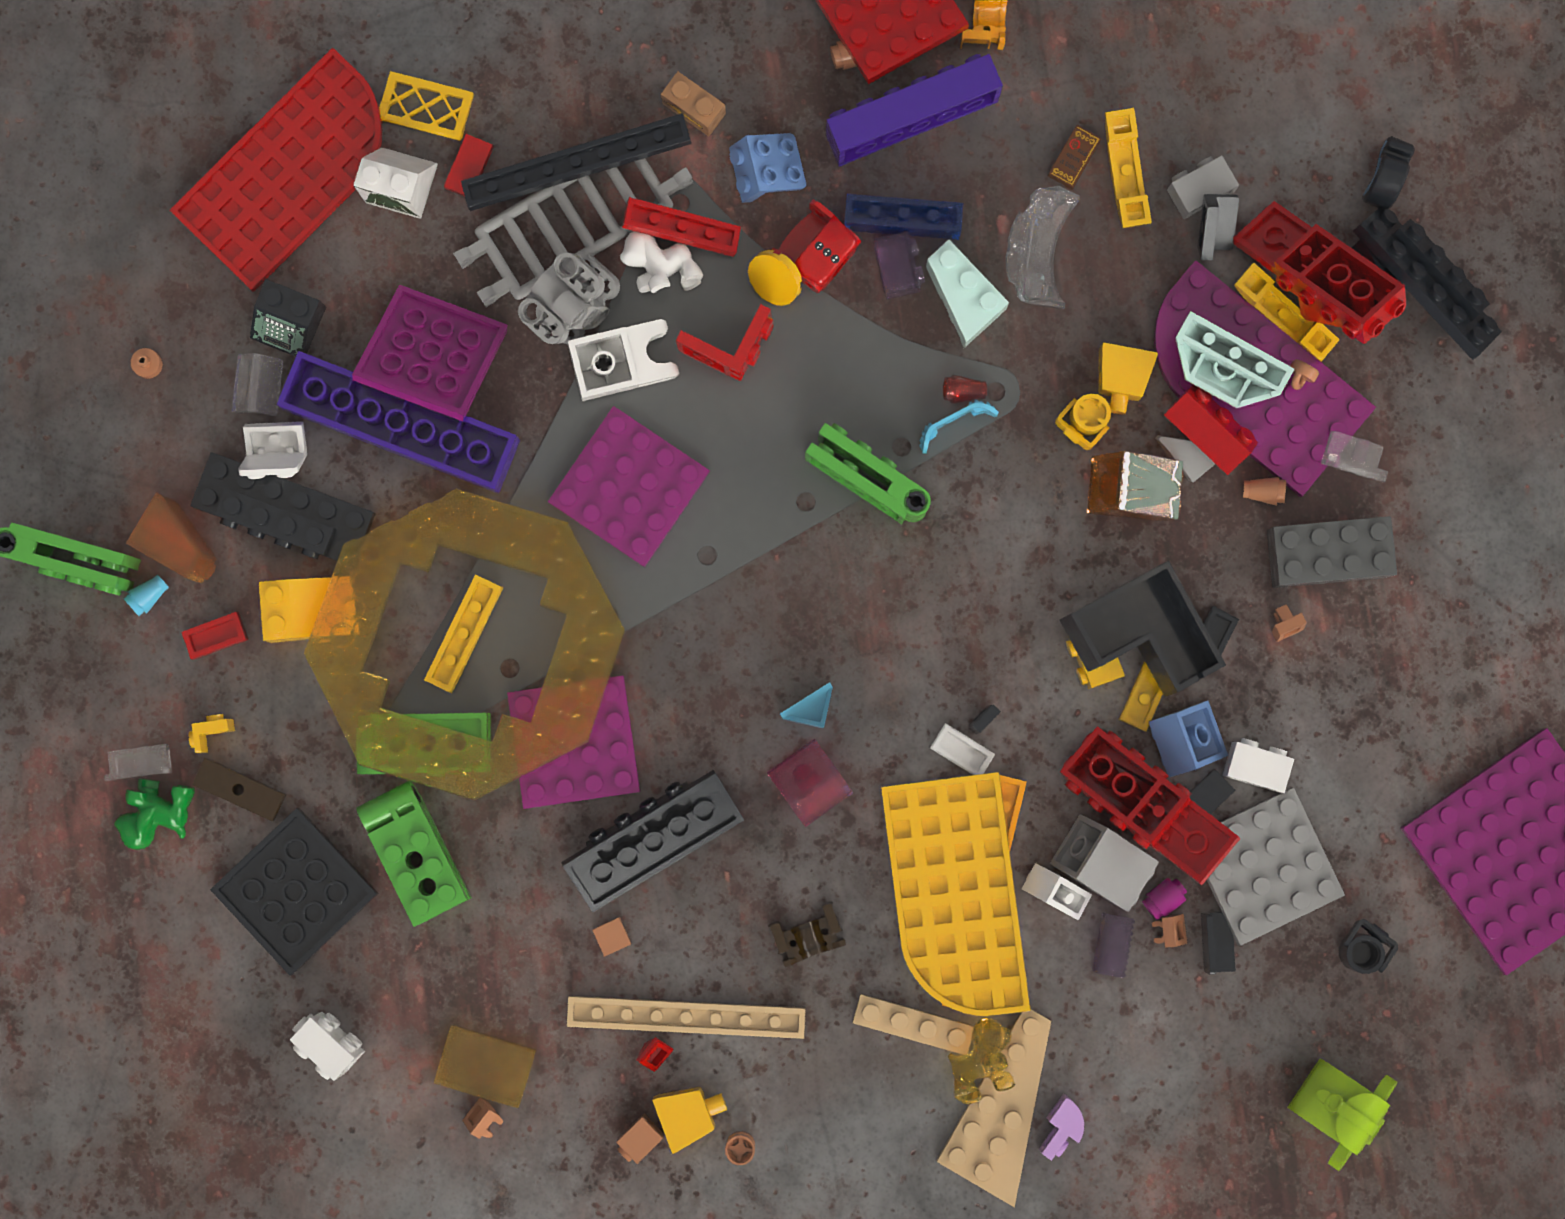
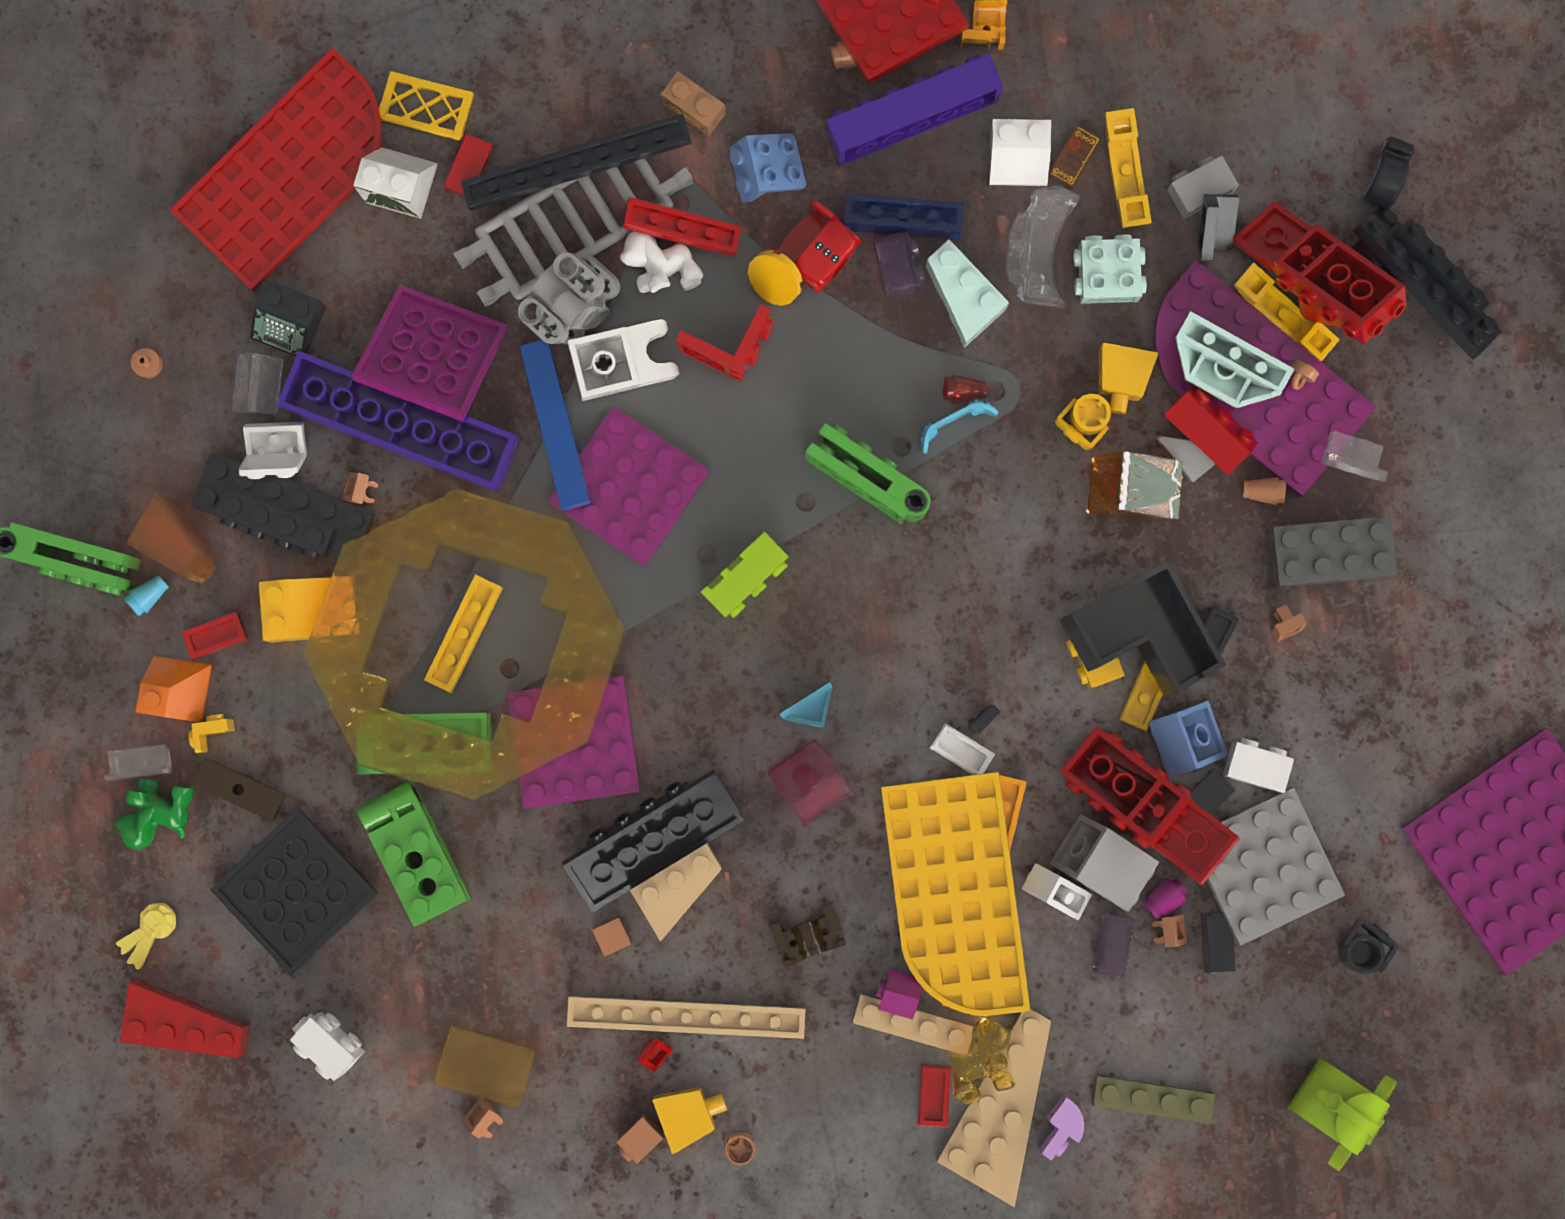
none -> light yellow piece [116,902,176,970]
none -> red wedge [120,979,251,1058]
none -> orange slope [135,656,213,722]
none -> nougat tile [342,472,378,504]
none -> blue tile [520,340,591,511]
none -> tan wedge [630,843,723,942]
none -> lime wedge [701,531,789,618]
none -> magenta brick [876,969,922,1020]
none -> red tile [917,1064,951,1128]
none -> white slope [989,119,1051,186]
none -> light aqua brick [1073,235,1147,304]
none -> olive plate [1092,1075,1215,1124]

